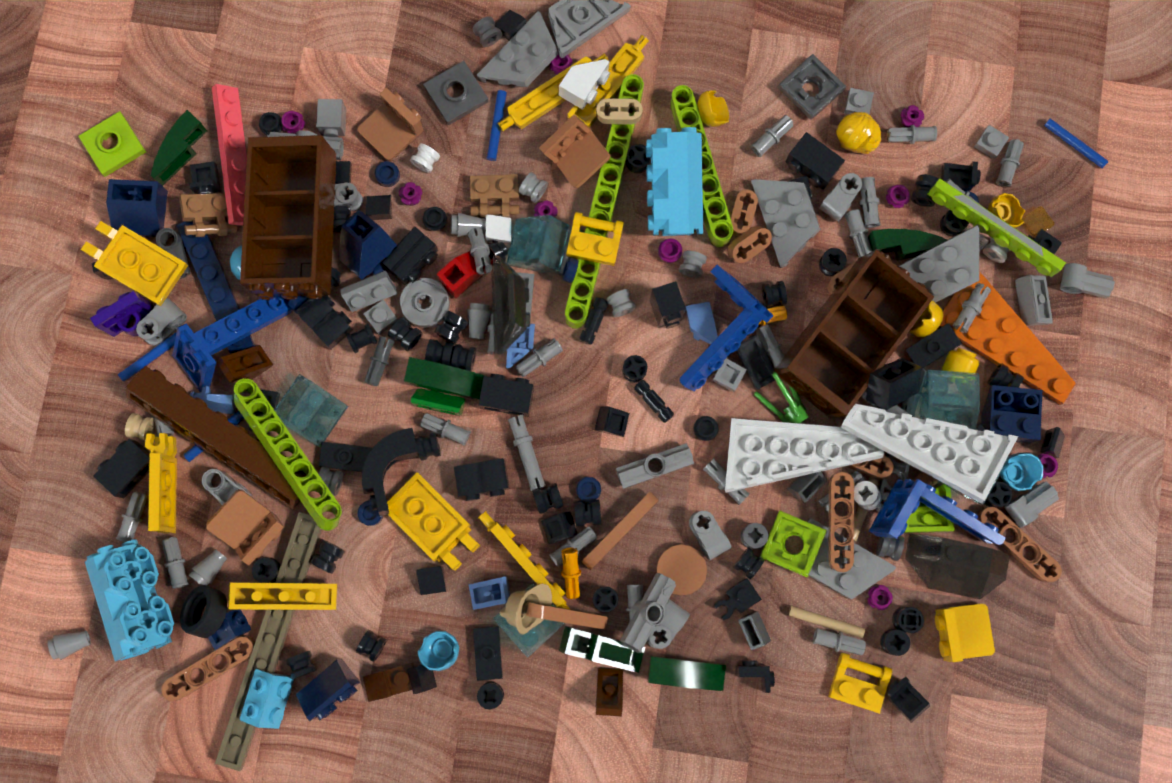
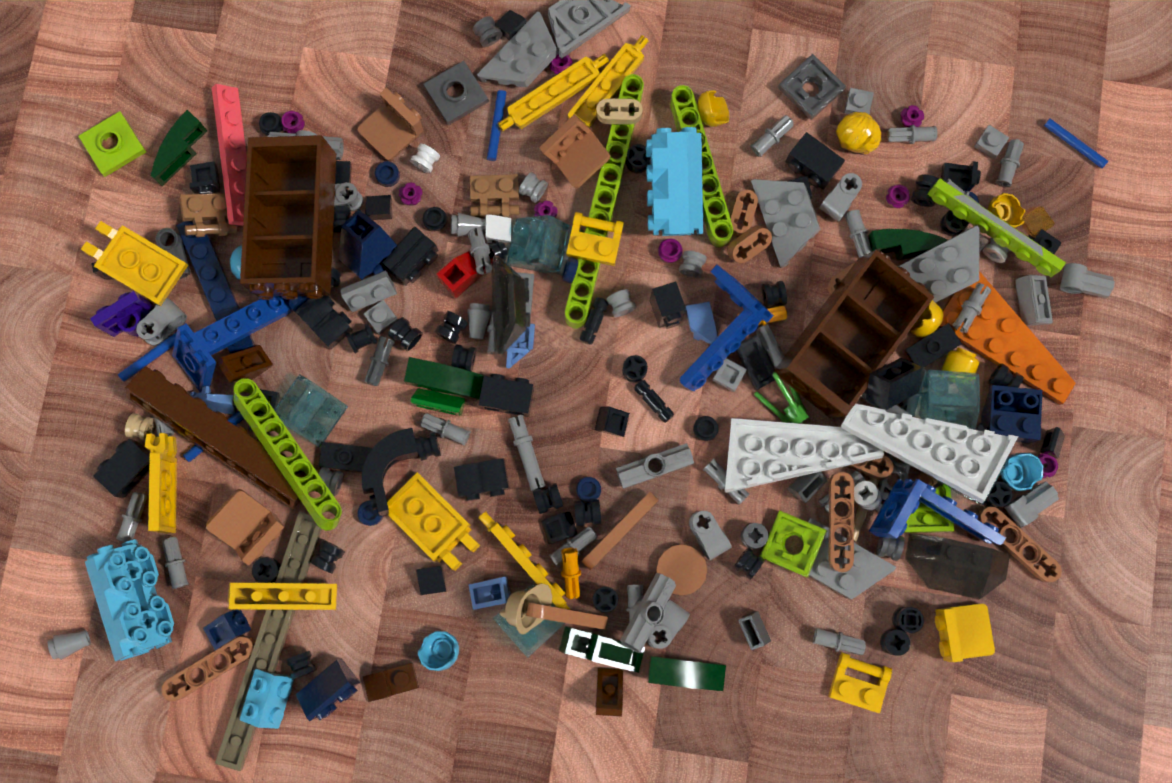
dark blue slope [106,179,168,237] -> none
black tyre [180,586,227,638] -> none
light grey cone [189,549,227,586] -> none
light grey piece [202,469,252,505] -> none
light grey brick [316,99,347,137] -> none
black wheel [356,630,387,662] -> none
light grey plate [400,278,450,328] -> none
black slope [407,664,437,694] -> none
black wheel [425,339,455,366] -> none
black plate [473,626,503,681] -> none
black wheel [477,682,504,710] -> none
light grey axle [516,338,563,377] -> none
white slope [559,59,610,110] -> none
black plate [714,578,762,620] -> none
black bracket [735,660,775,693] -> none
tan bar [788,606,865,638] -> none
black wheel [819,248,847,277] -> none
light grey pin [860,177,881,228] -> none
magenta plate [868,585,893,610] -> none
black bracket [887,677,930,723] -> none

